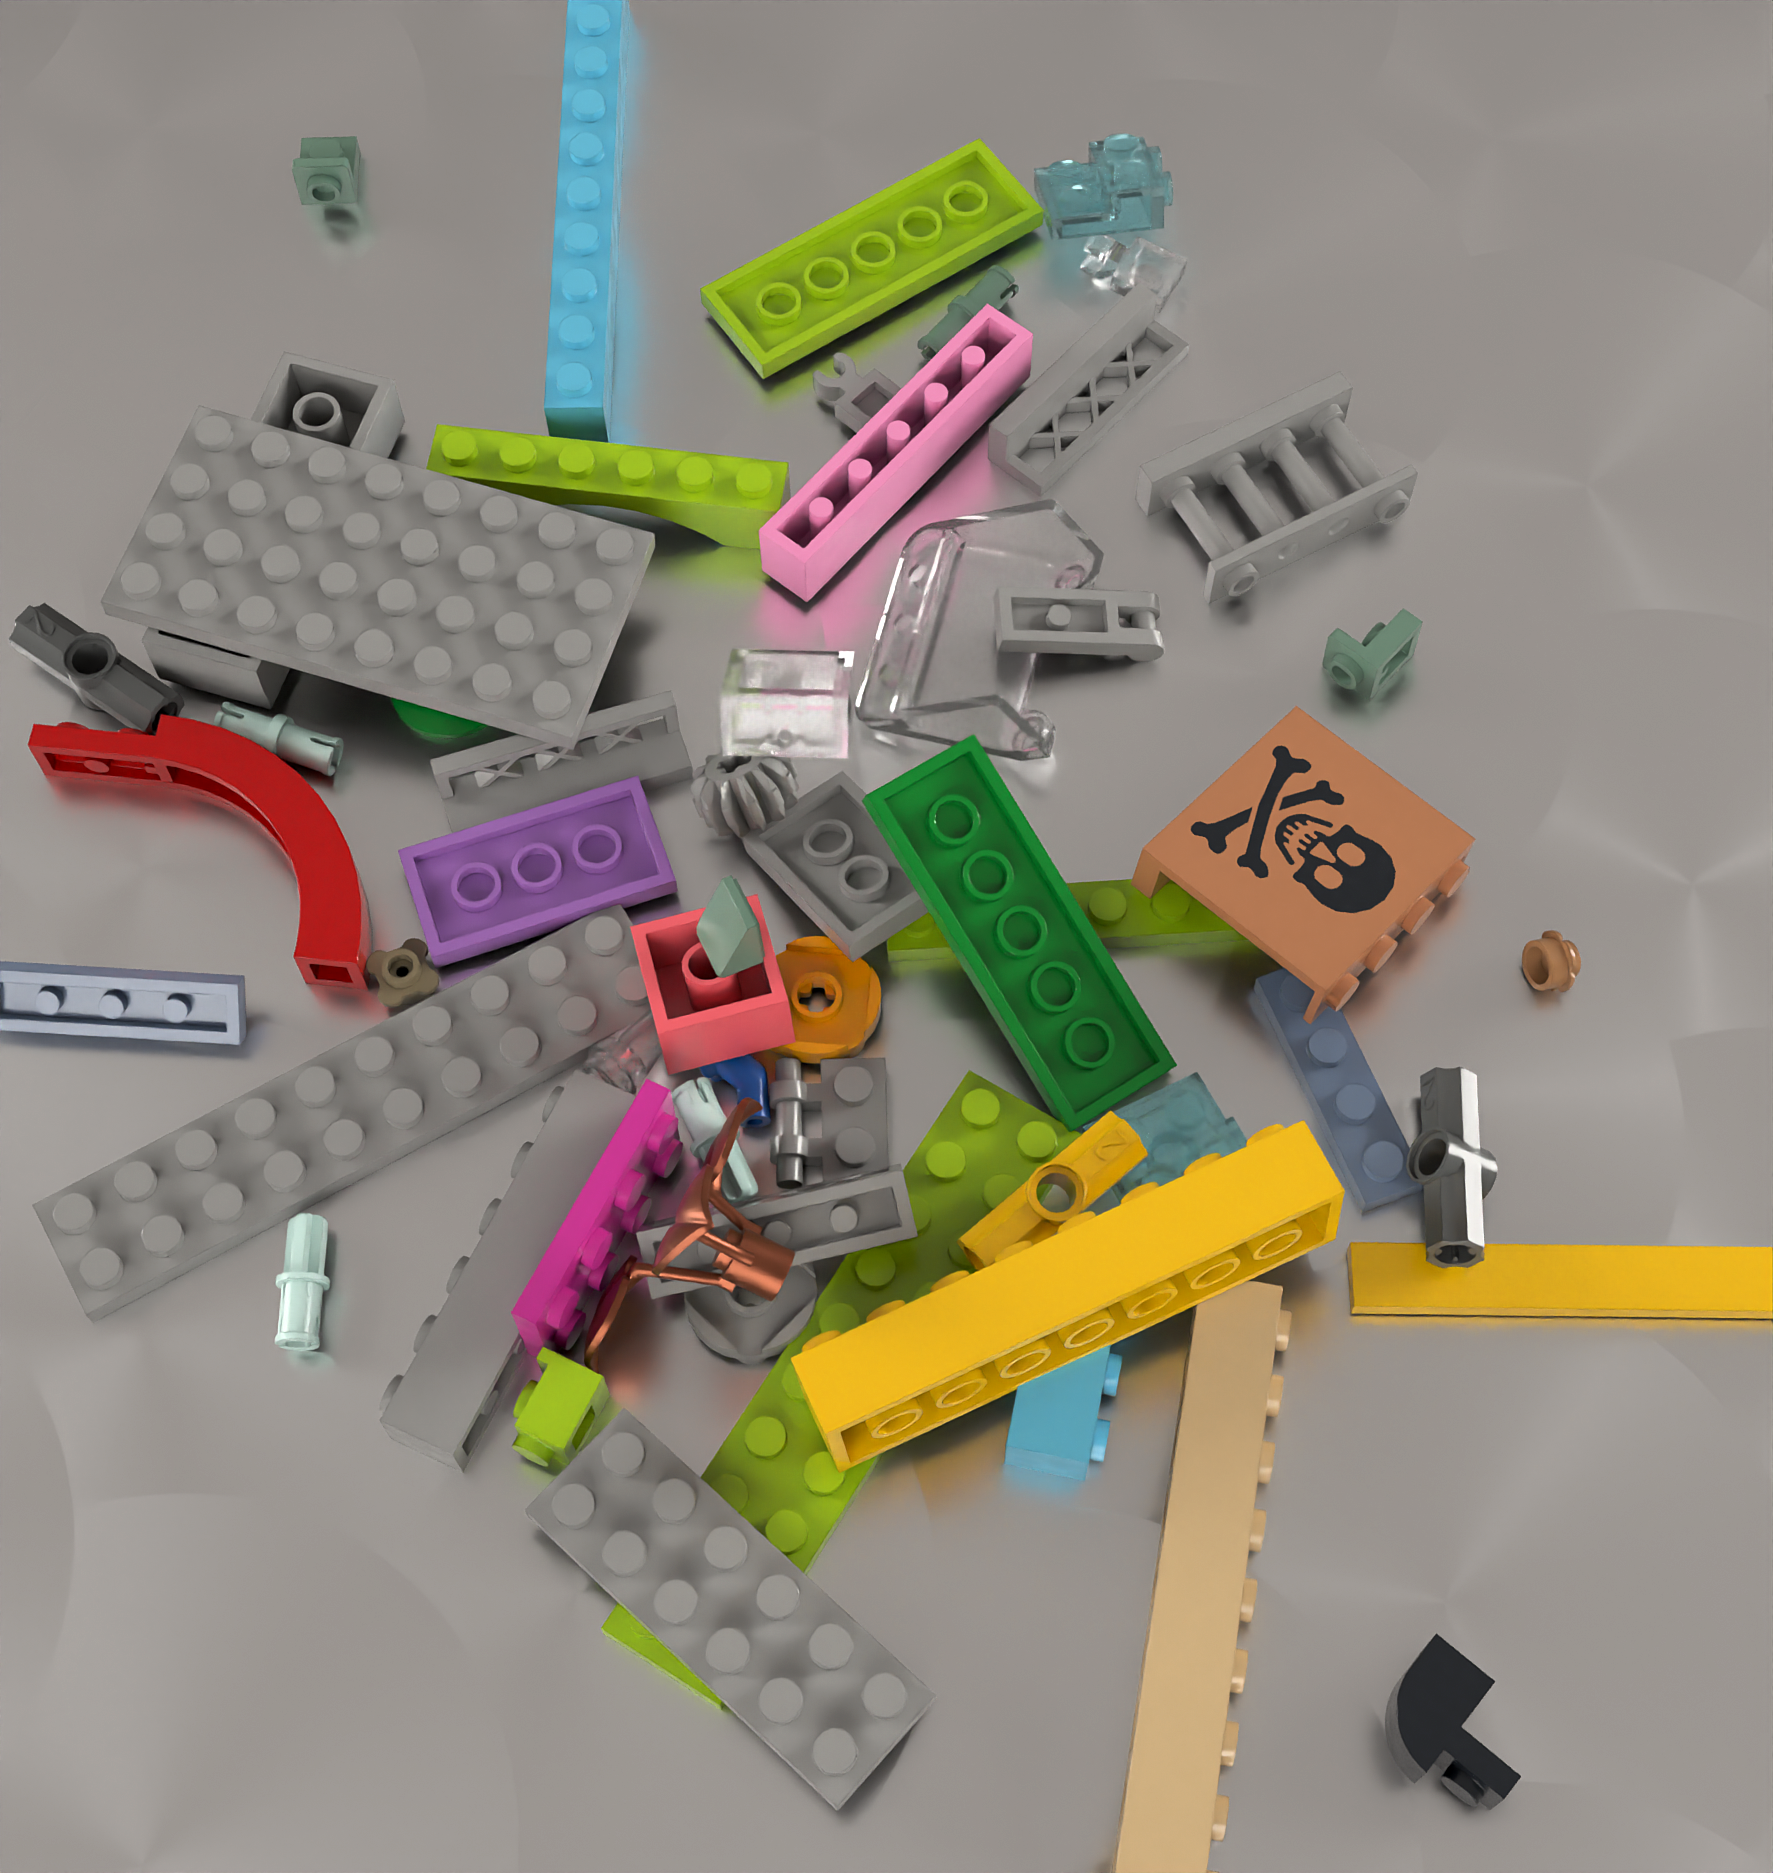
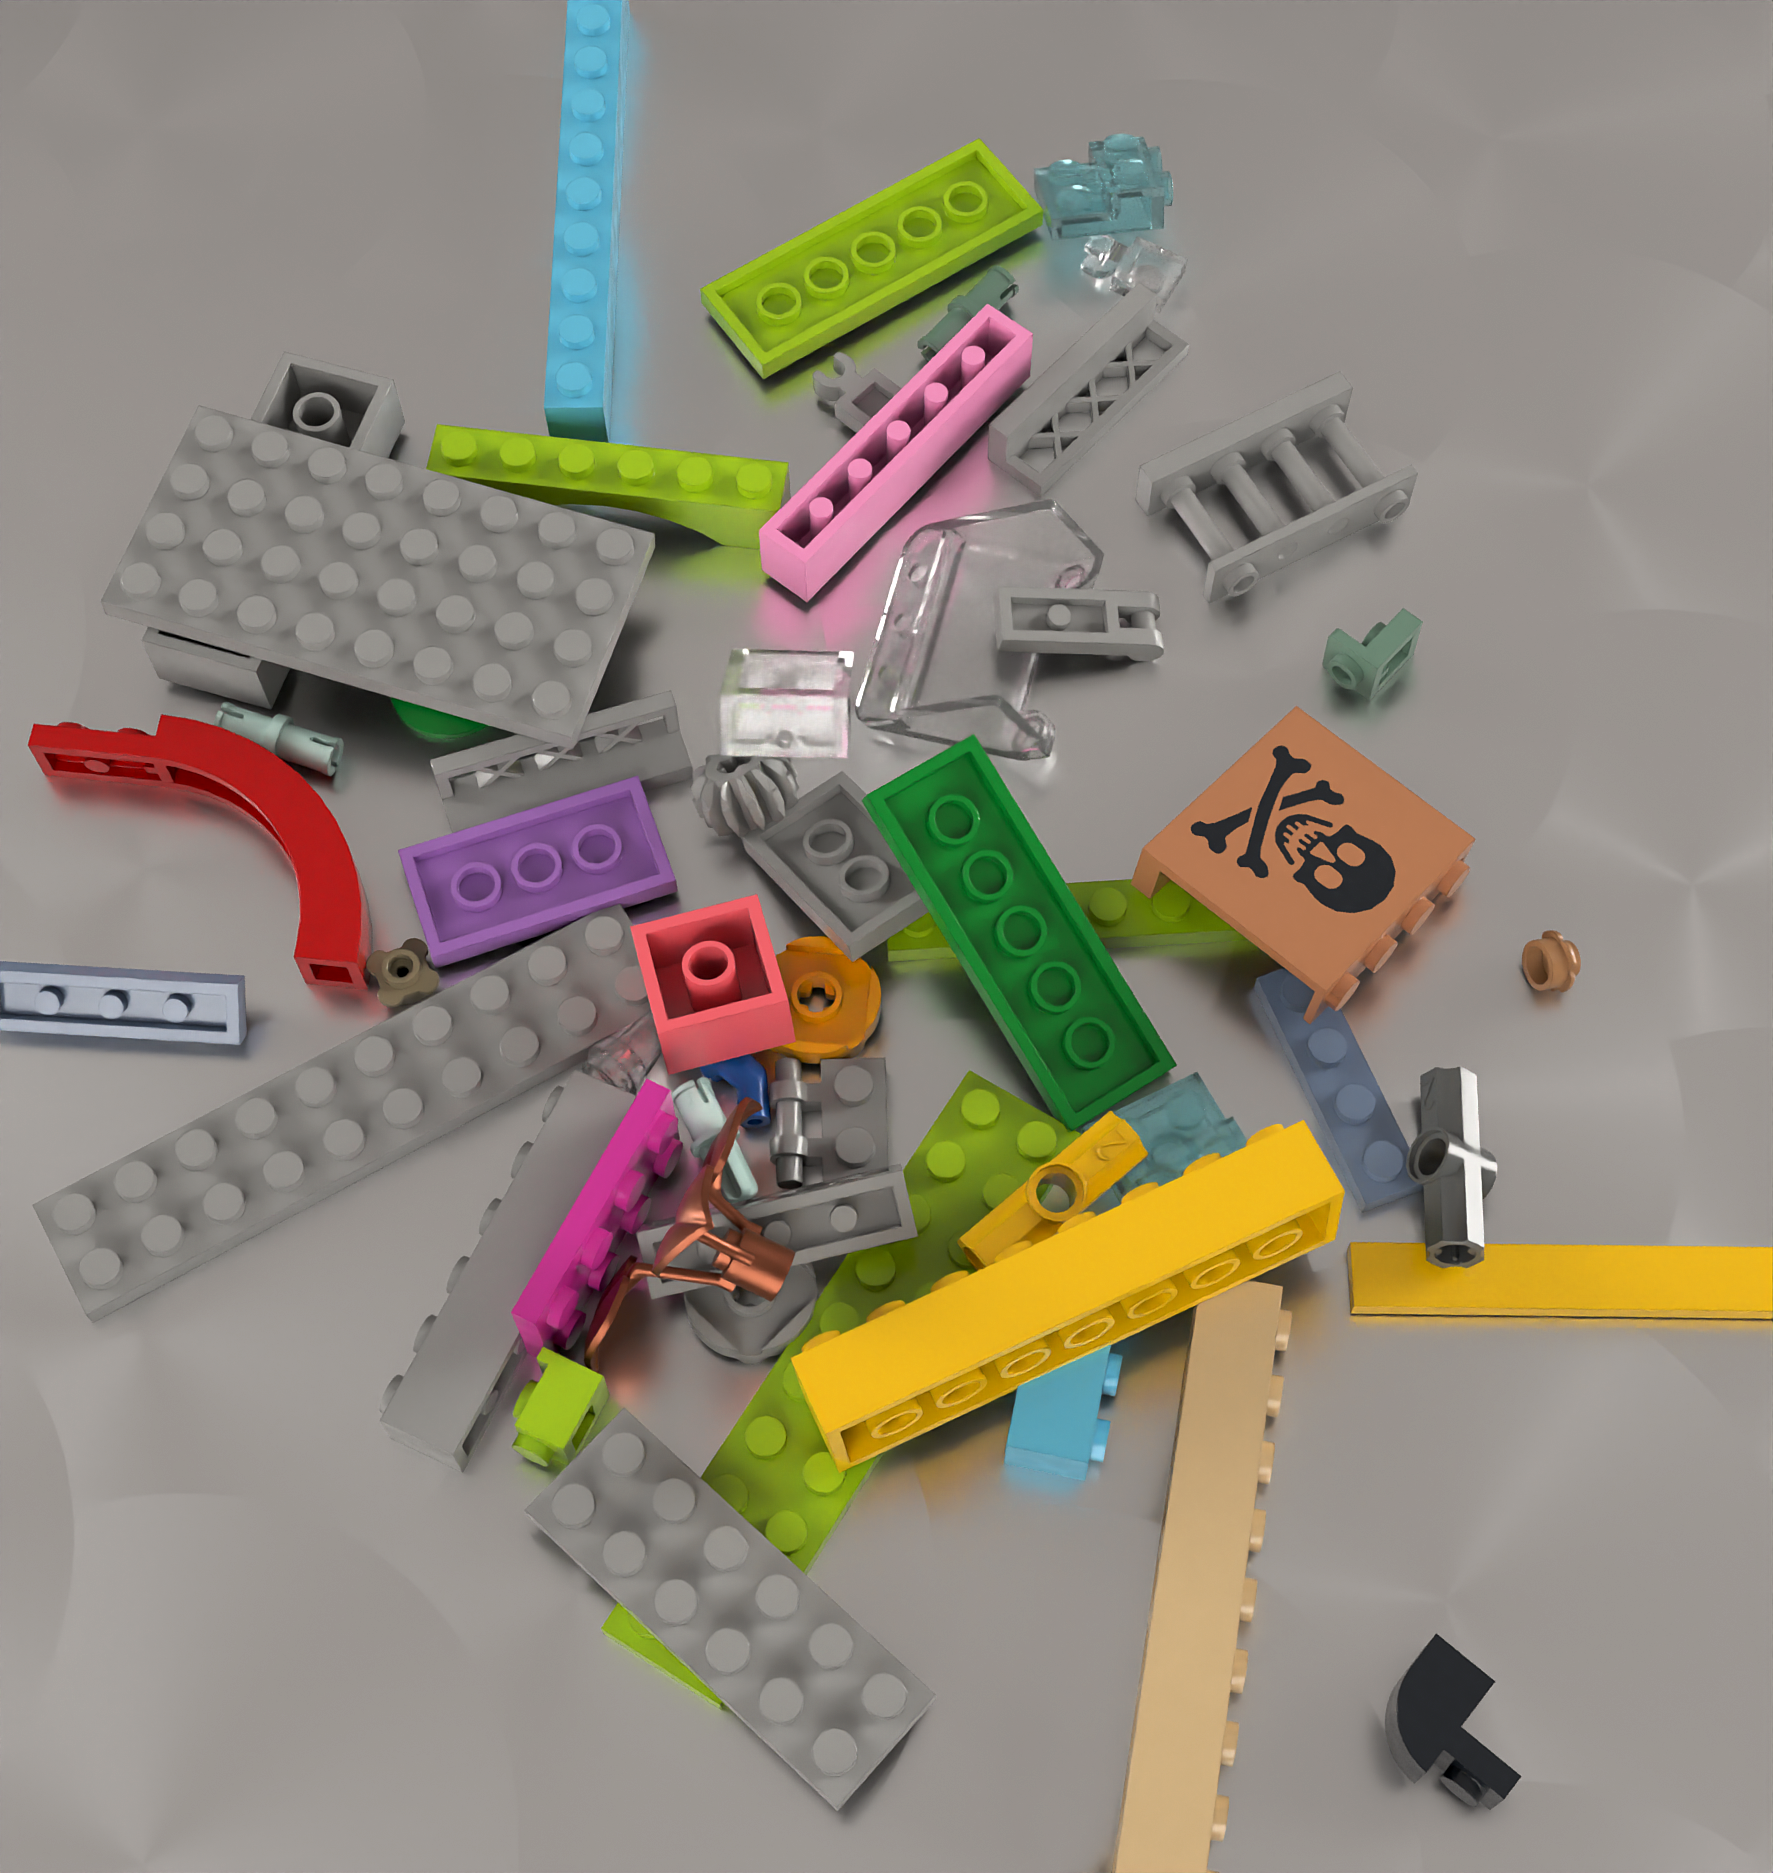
dark grey piece [9,603,185,736] -> none
light aqua axle [275,1213,330,1351] -> none
sand green bracket [292,136,360,205] -> none
sand green slope [696,875,765,978] -> none

